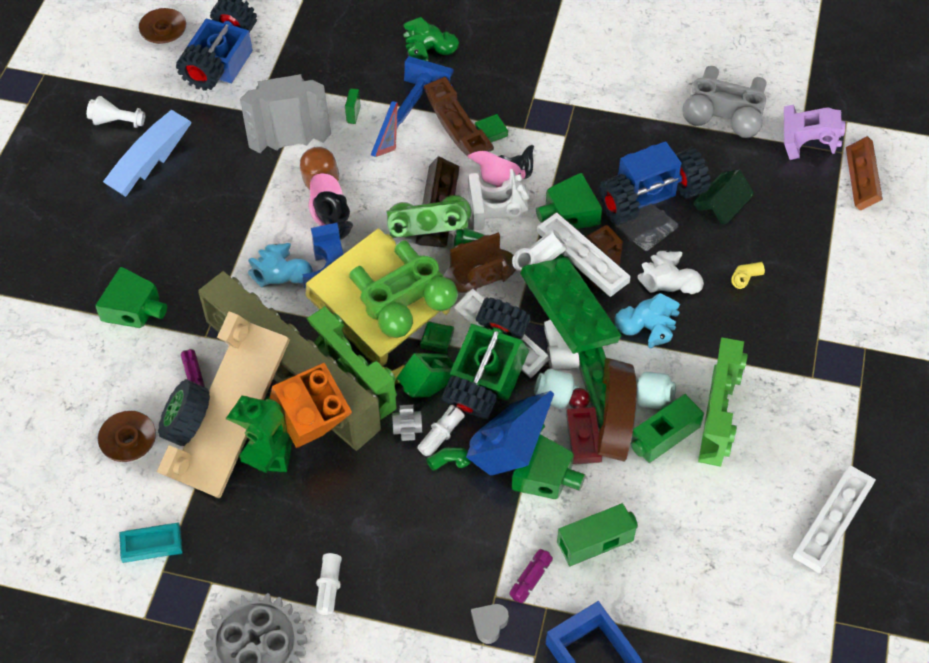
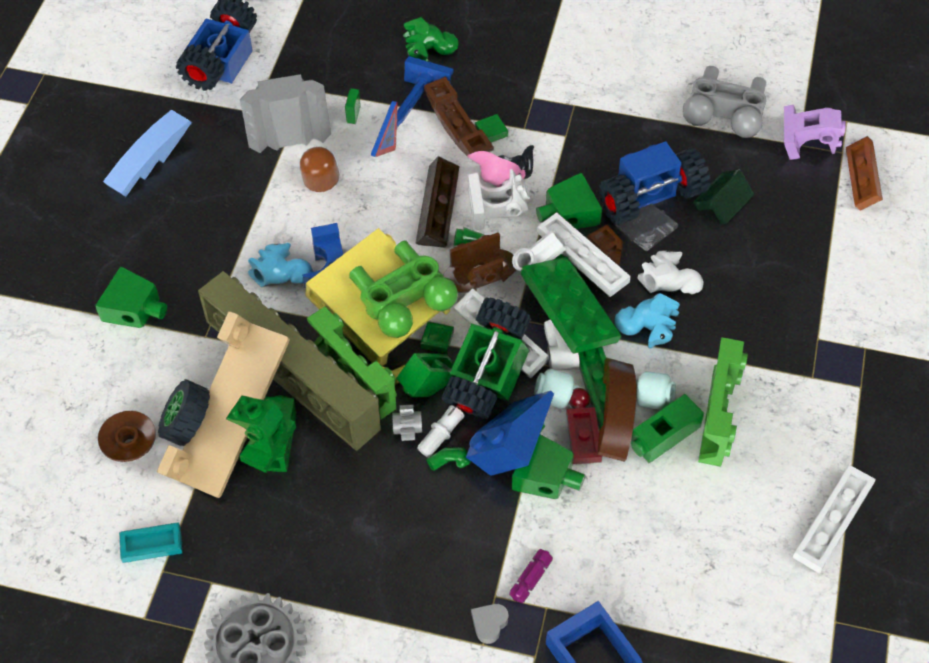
white piece [87,96,145,128] -> none
reddish brown dish [139,8,186,44] -> none
magenta axle [181,349,205,387] -> none
orange slope [270,362,352,448] -> none
black hair [308,174,353,240] -> none
white axle [316,553,342,615] -> none
bright green piece [386,195,471,238] -> none
green brick [557,503,638,567] -> none
light yellow arm [731,262,765,289] -> none

